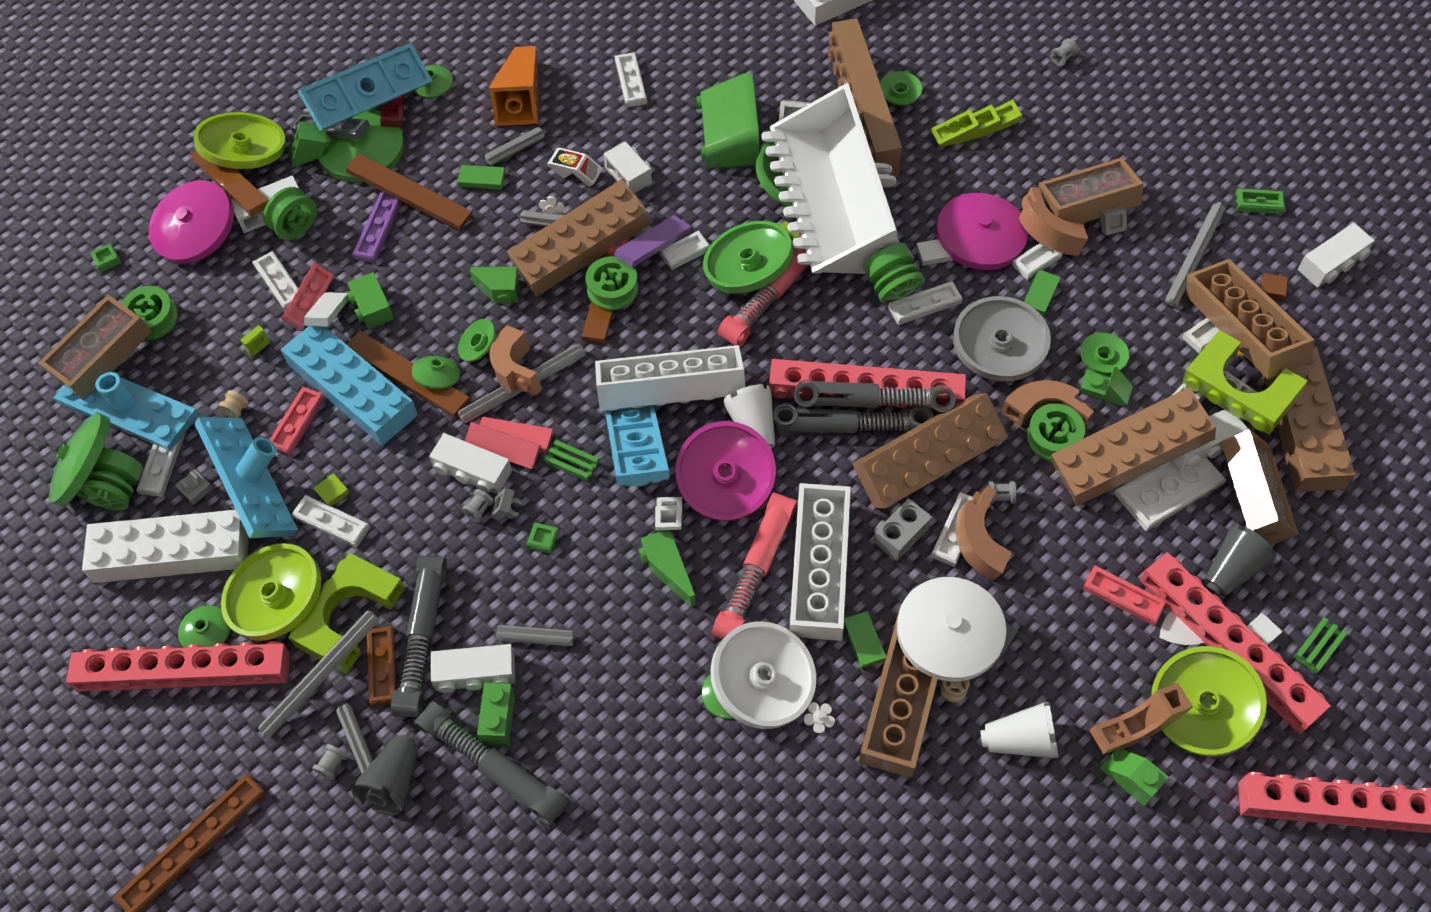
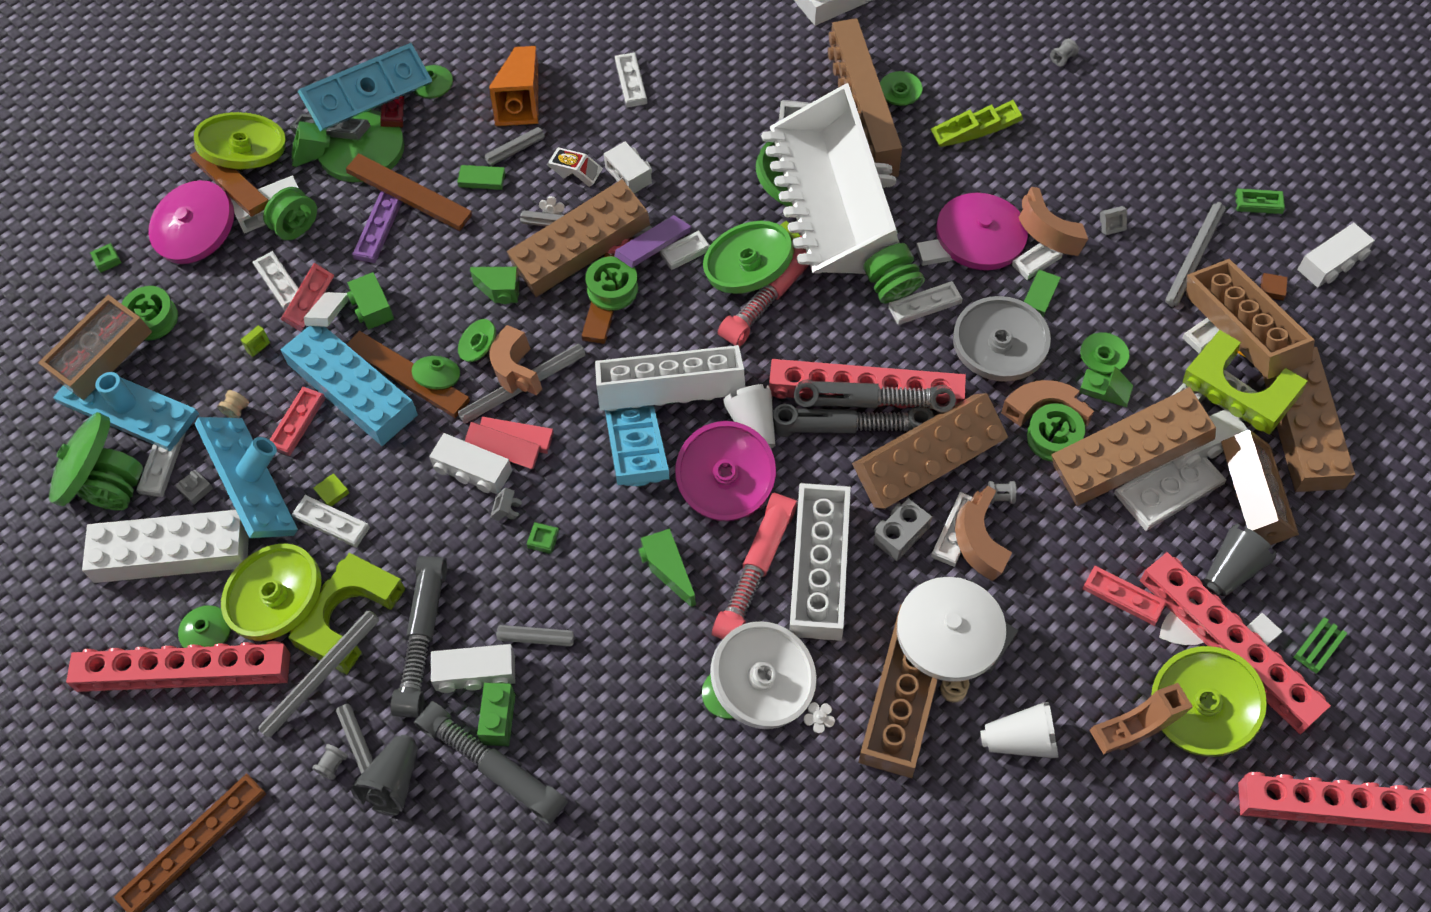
dark orange tile [367,626,397,707] -> none
light grey bush [461,489,494,523] -> none
bright green tile [544,440,600,482] -> none
white slope [655,497,682,530] -> none
bright green windscreen [696,73,759,168] -> none
bright green tile [844,611,886,669] -> none
medium nougat brick [1038,158,1143,223] -> none
bright green slope [1100,748,1169,806] -> none

